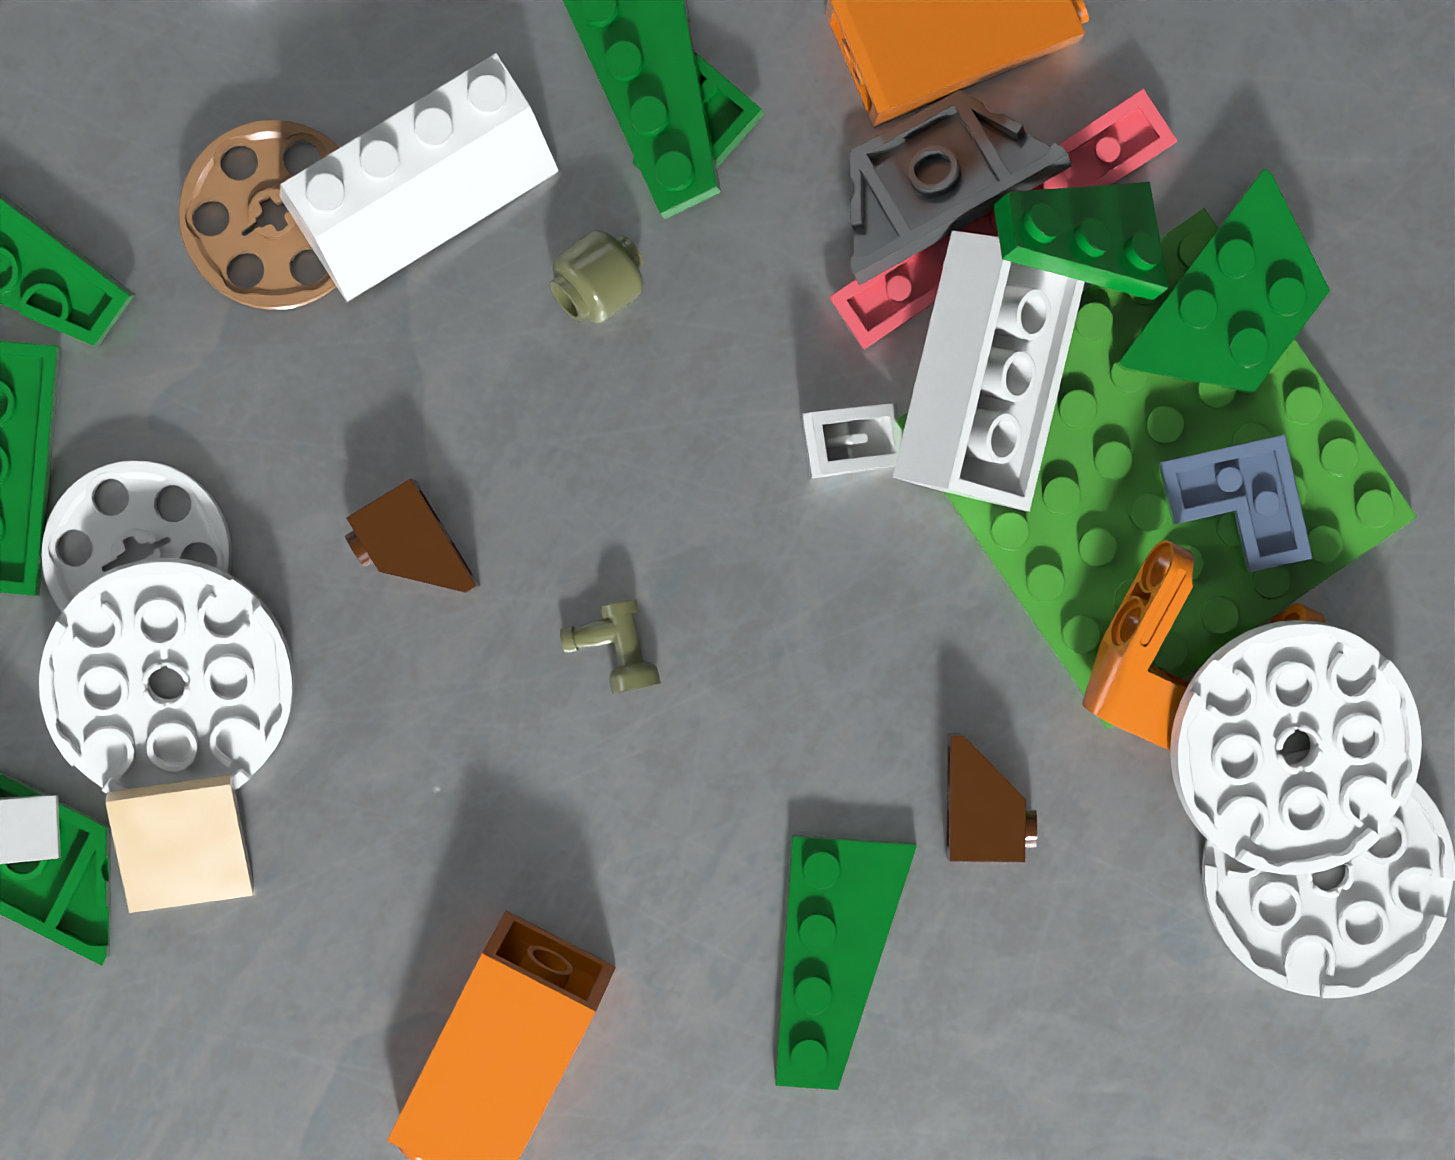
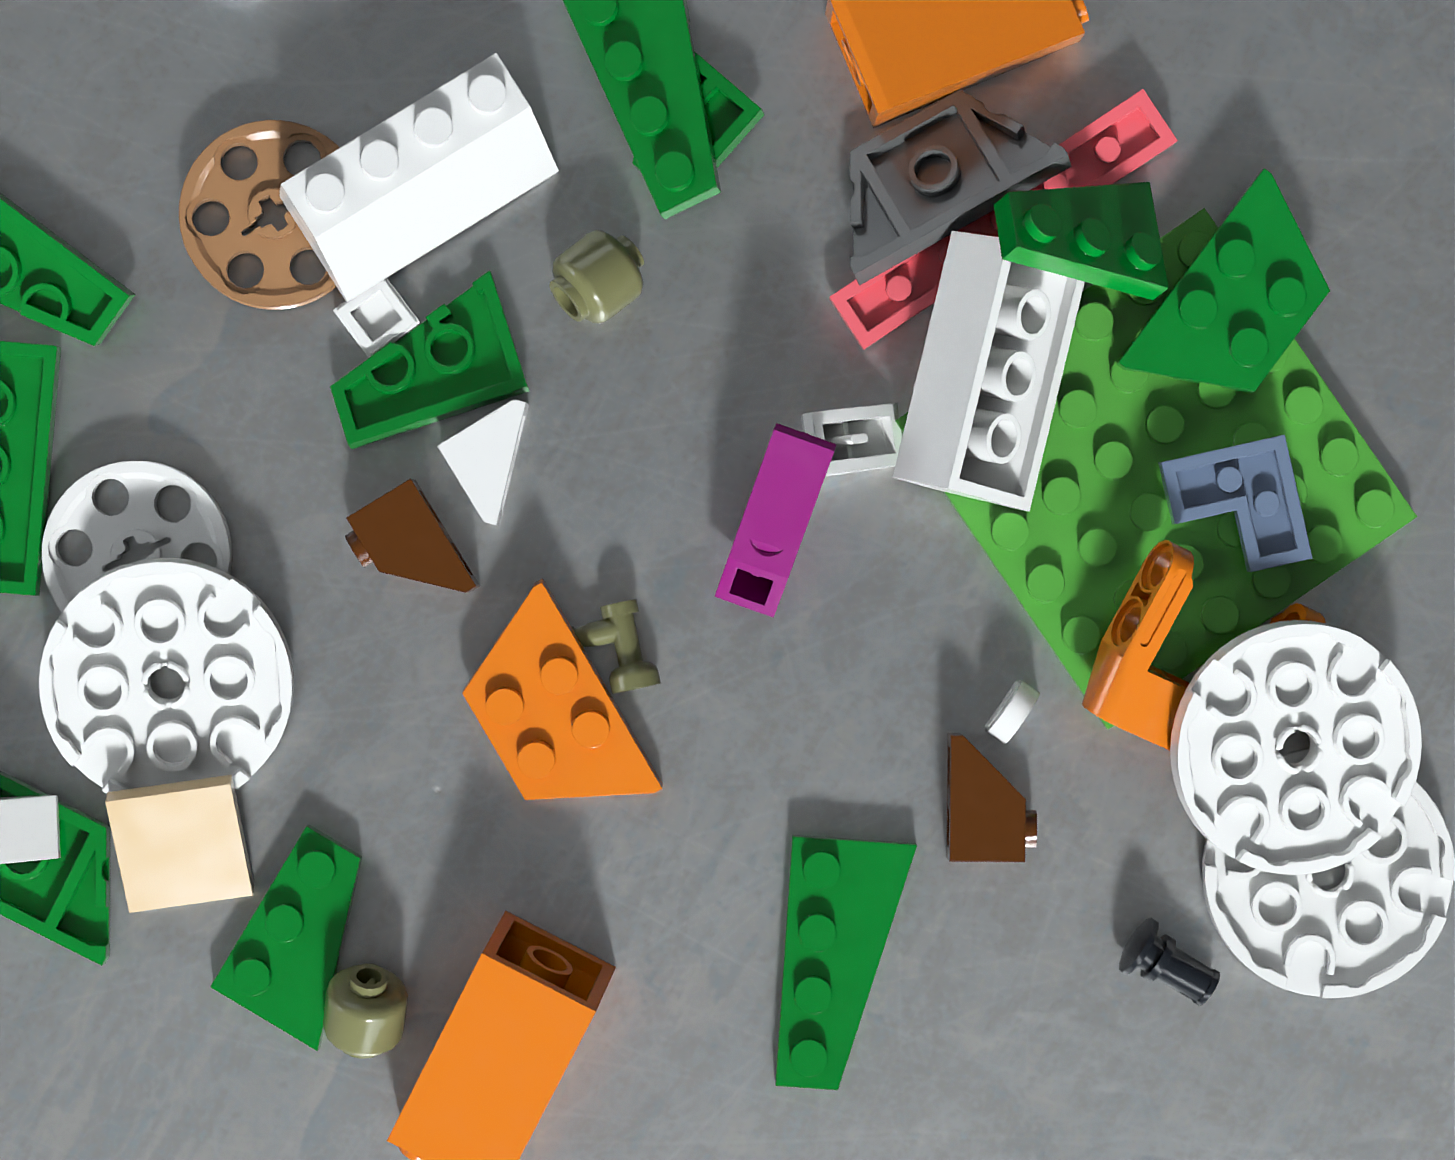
none -> green wing [210,825,362,1051]
none -> olive head [323,964,408,1059]
none -> green wing [330,270,530,449]
none -> white tile [333,278,421,358]
none -> white slope [438,399,529,526]
none -> orange wing [462,578,663,800]
none -> magenta slope [714,423,837,618]
none -> white tile [984,680,1040,744]
none -> black pin [1119,918,1220,1006]

